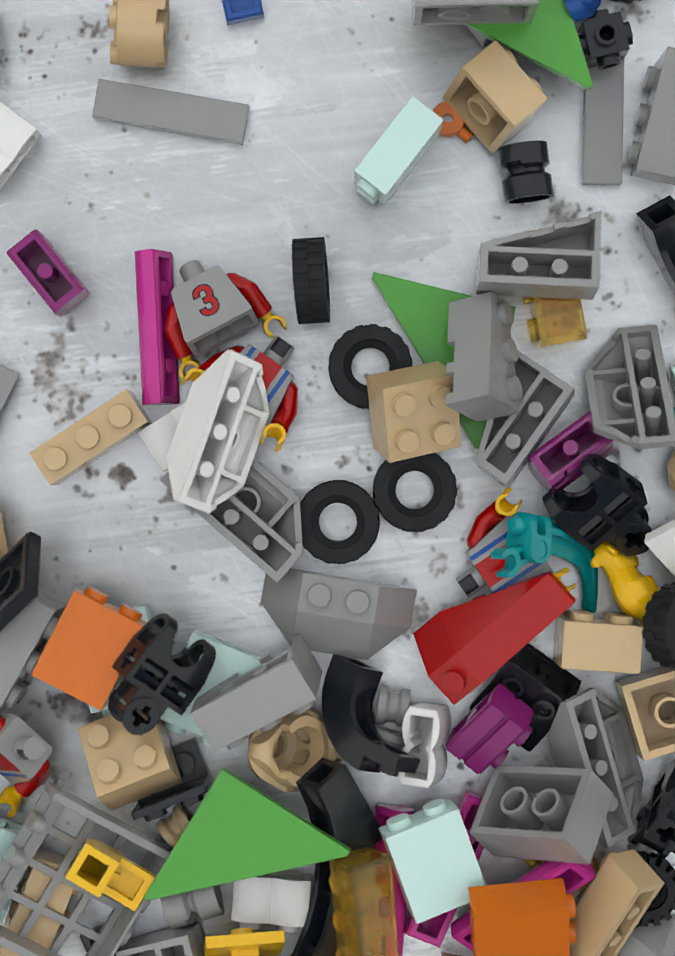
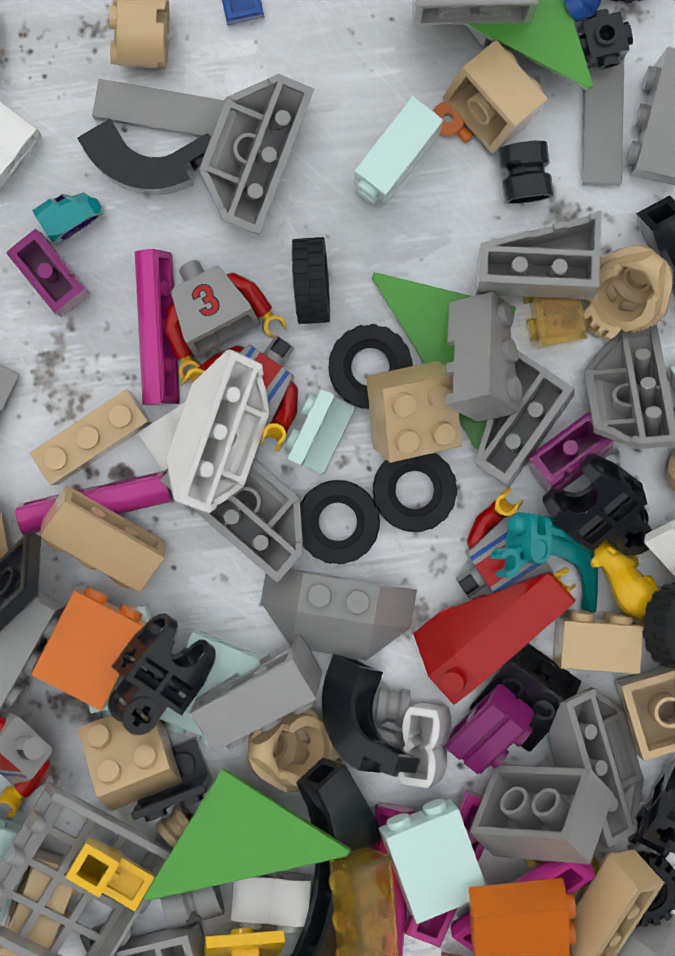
none -> dark pink brick [14,471,173,535]
none -> teal rock [32,192,103,245]
none -> tan brick [40,485,165,593]
none -> black arch [77,119,211,195]
none -> light grey wedge [198,74,314,235]
none -> light aqua bracket [284,389,355,474]
none -> tan helmet [583,244,674,339]

